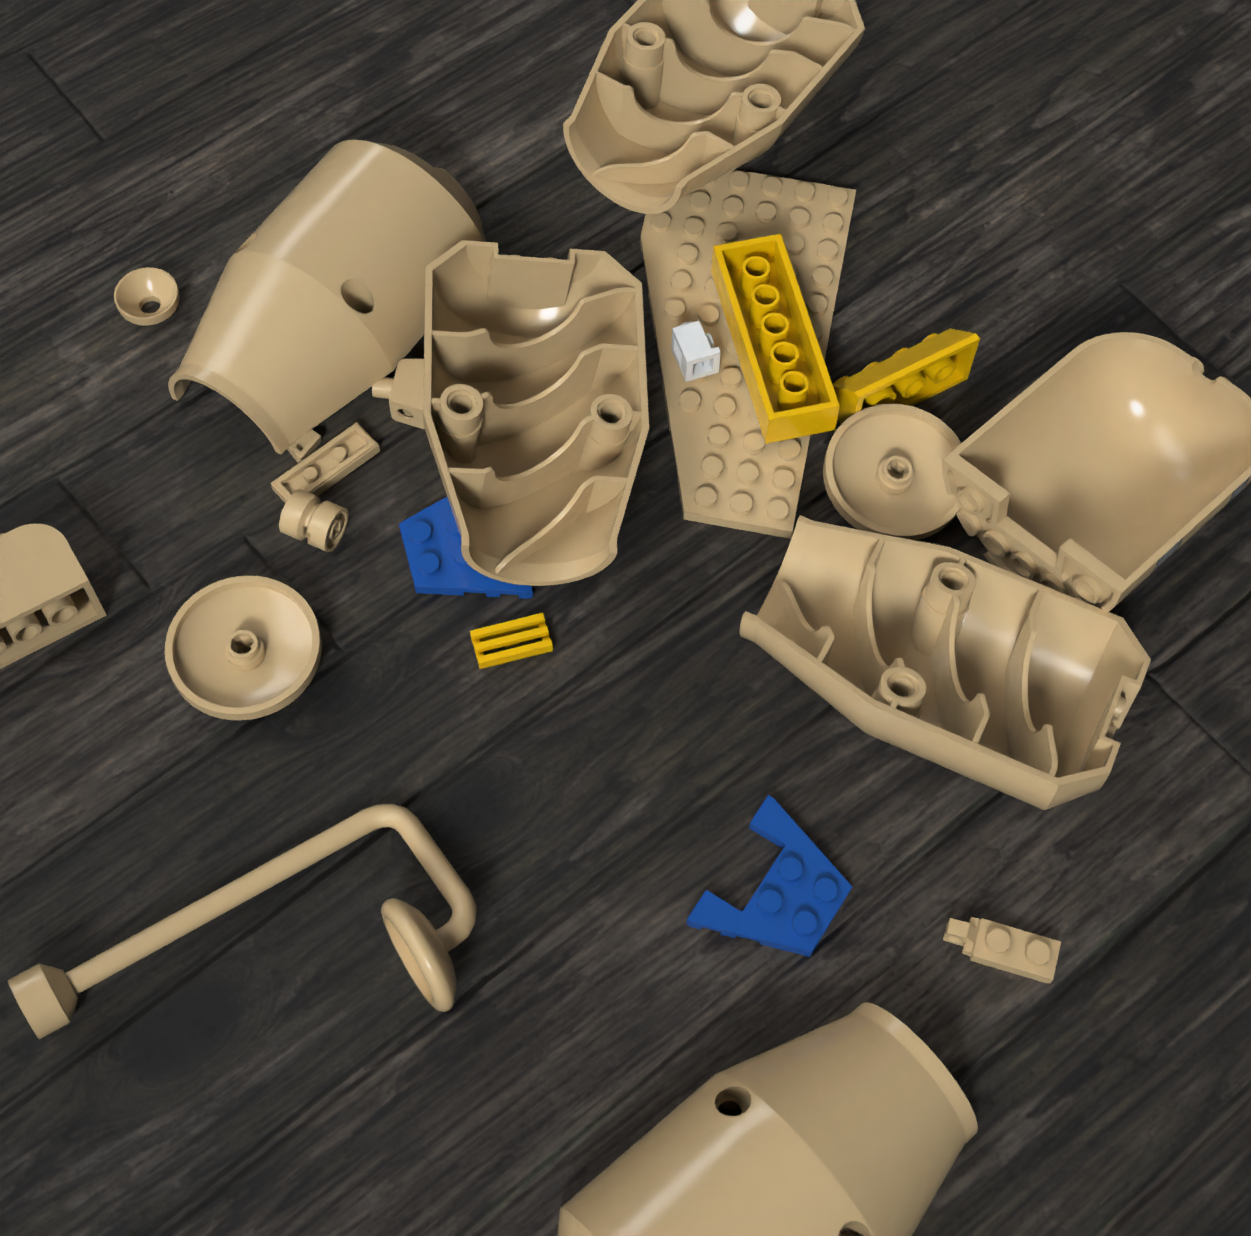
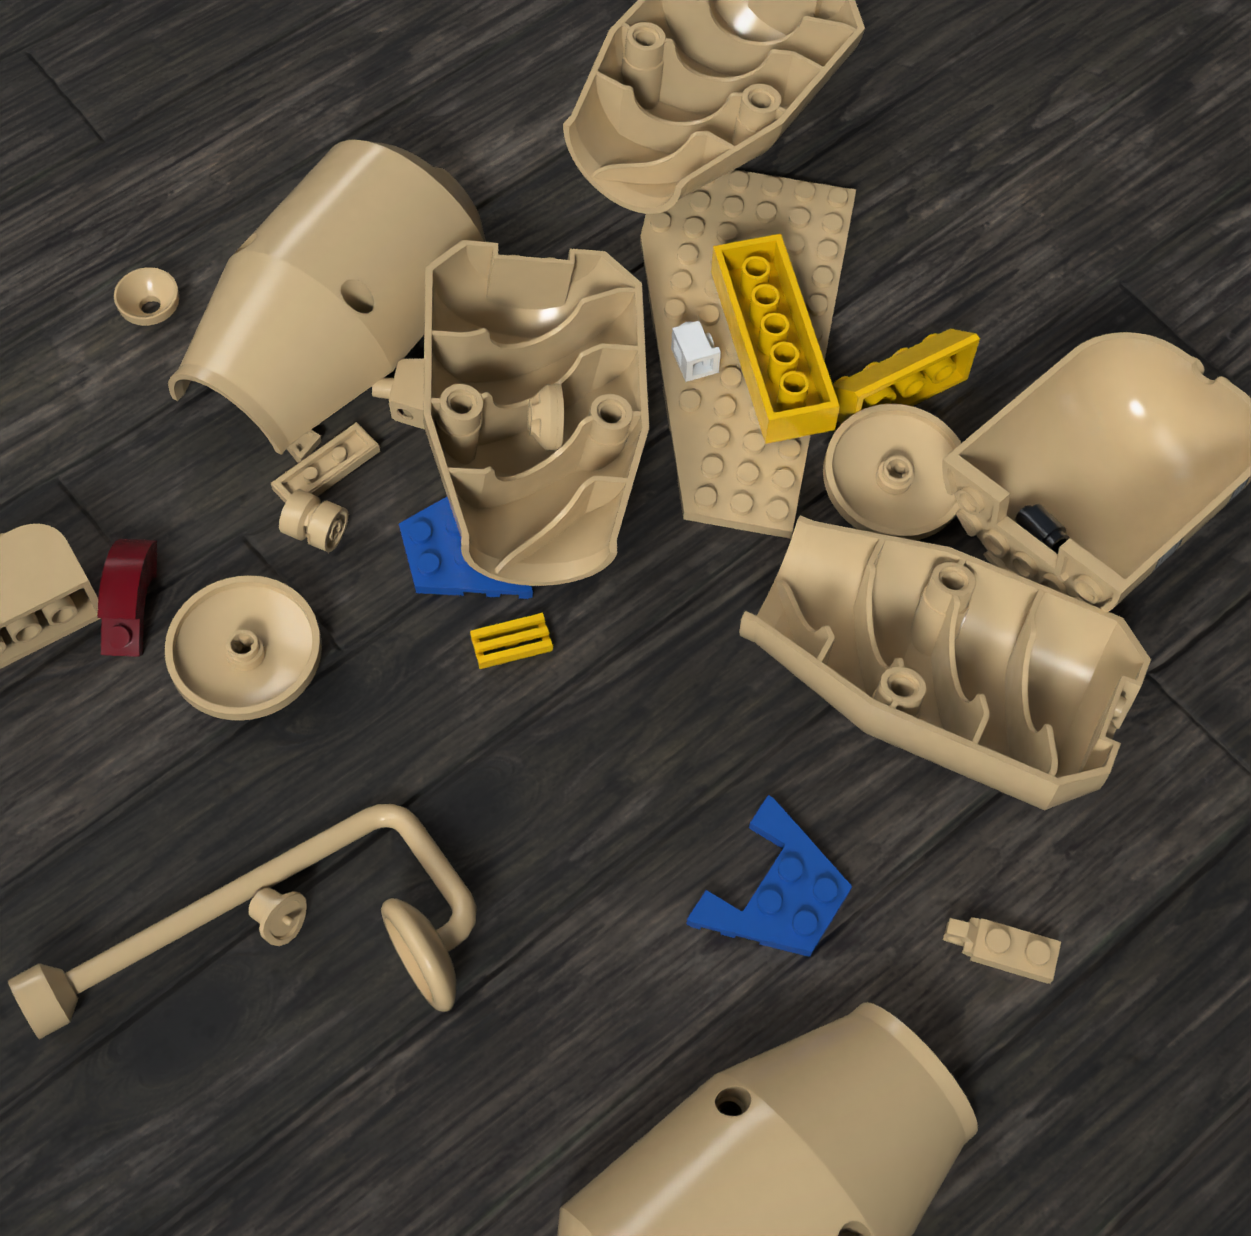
none -> dark red arch [97,539,157,657]
none -> tan piece [249,888,307,946]
none -> tan piece [528,384,564,451]
none -> black brick [1015,504,1069,554]

